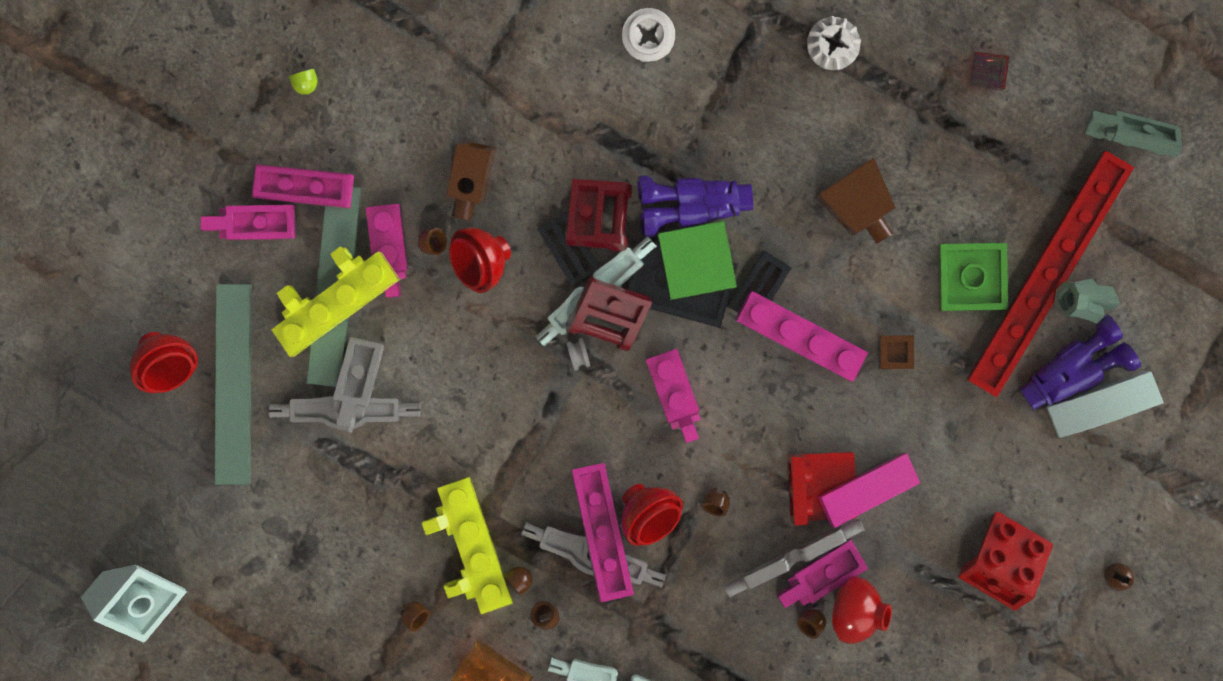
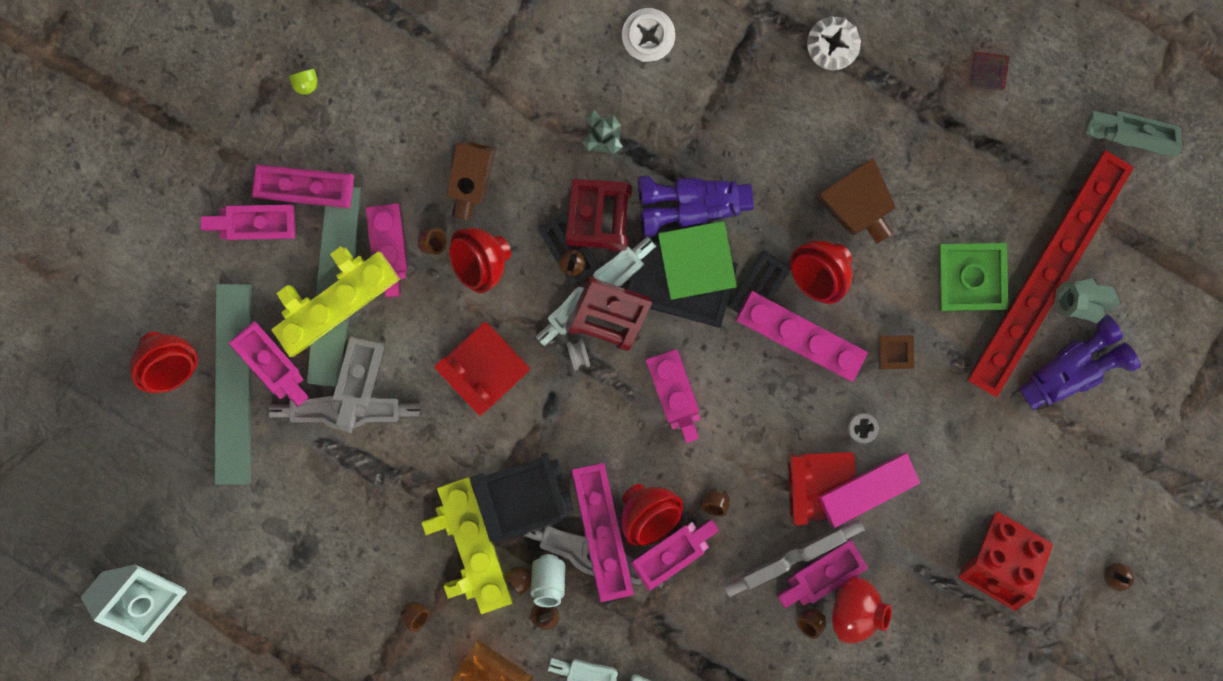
light aqua slope [1046,371,1164,438] -> none
none -> dark pink hinge [228,321,308,407]
none -> red bracket [434,322,530,416]
none -> black panel [470,453,573,545]
none -> light aqua brick [531,554,565,607]
none -> reddish brown hinge [559,249,586,276]
none -> sand green rock [581,110,623,154]
none -> dark pink hinge [629,520,719,591]
none -> red piece [790,241,853,304]
none -> light grey bush [847,413,879,444]

